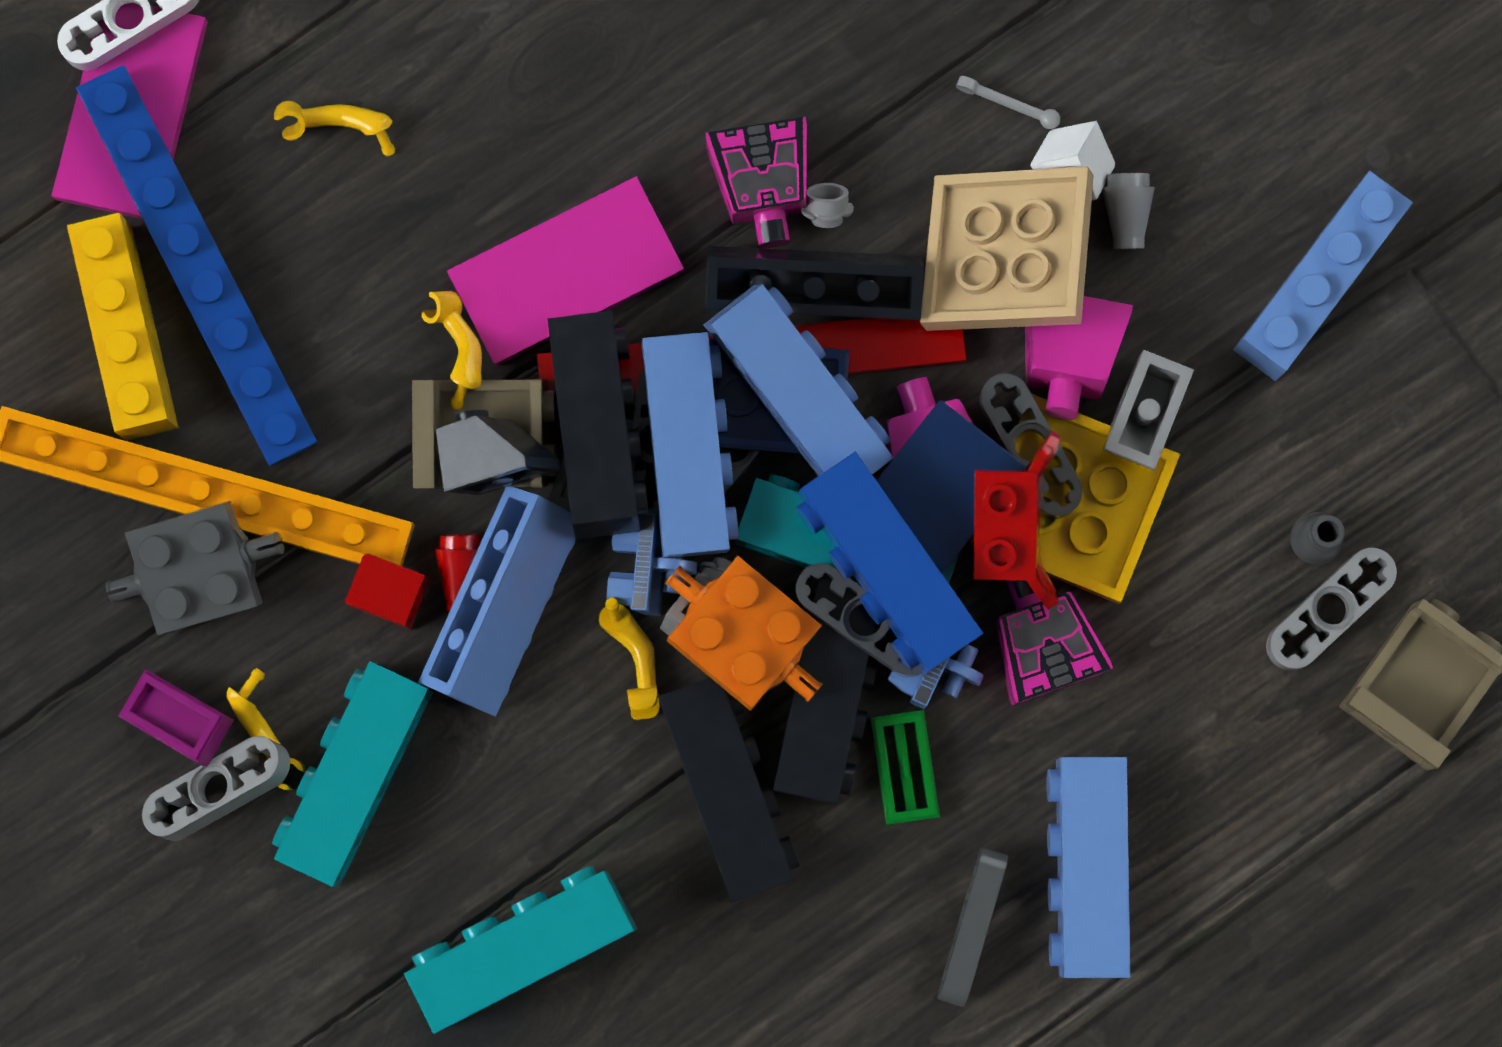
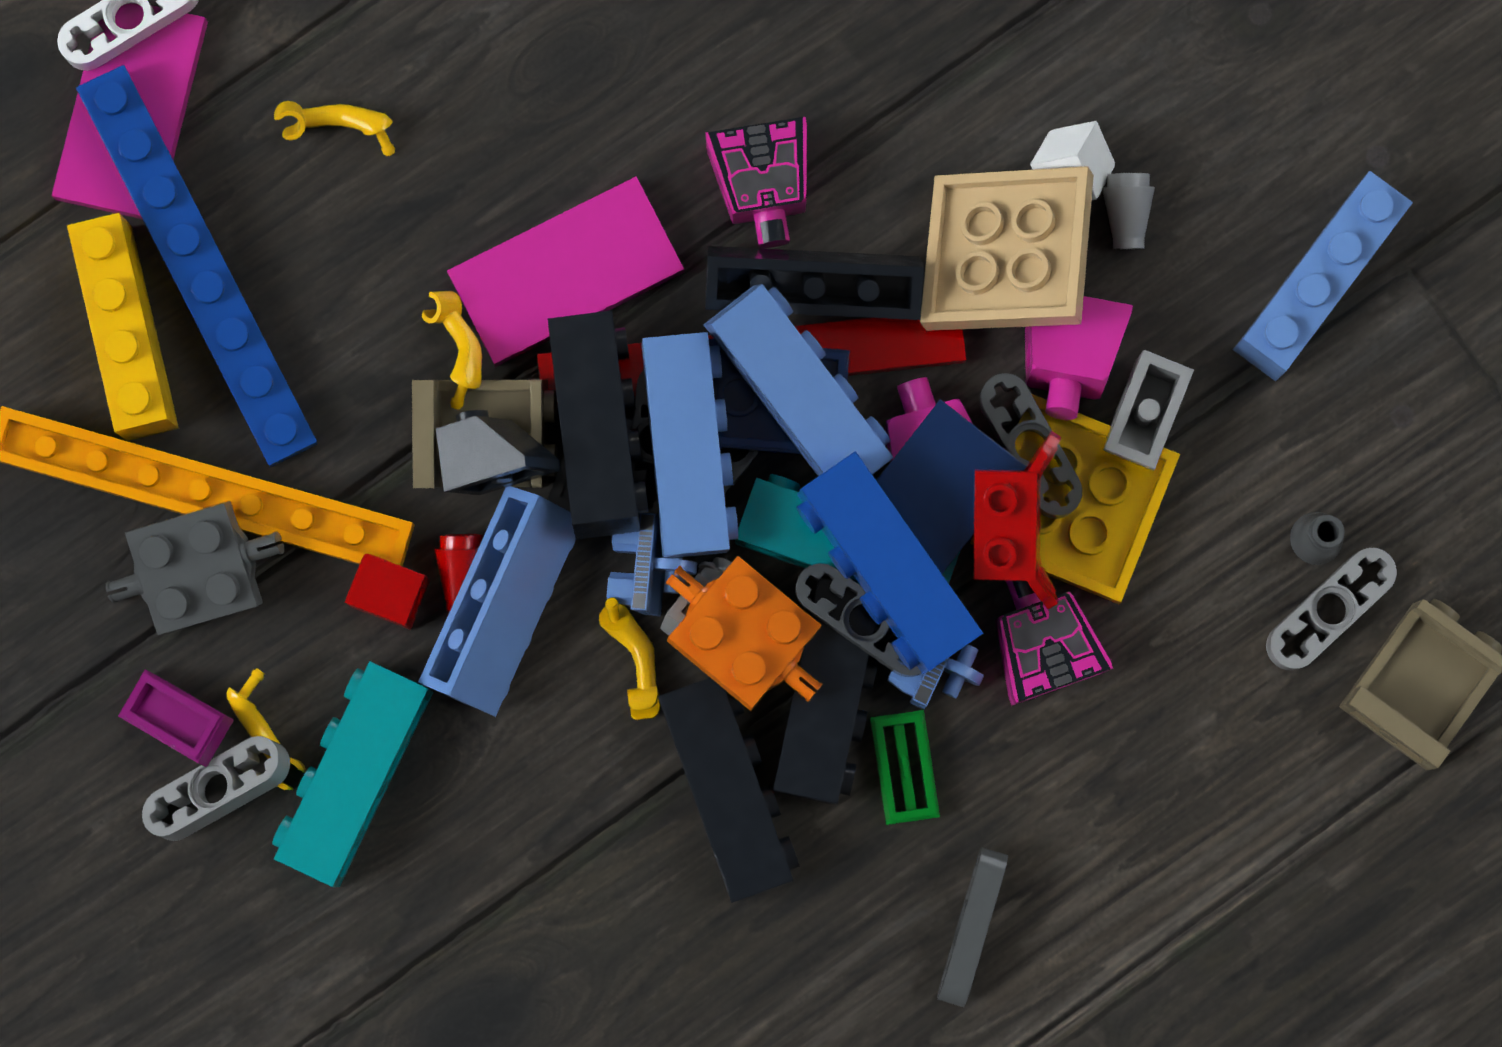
teal brick [404,866,638,1034] -> none
light grey plate [801,183,854,228] -> none
light grey hinge [956,76,1061,130] -> none
medium blue brick [1047,757,1130,978] -> none

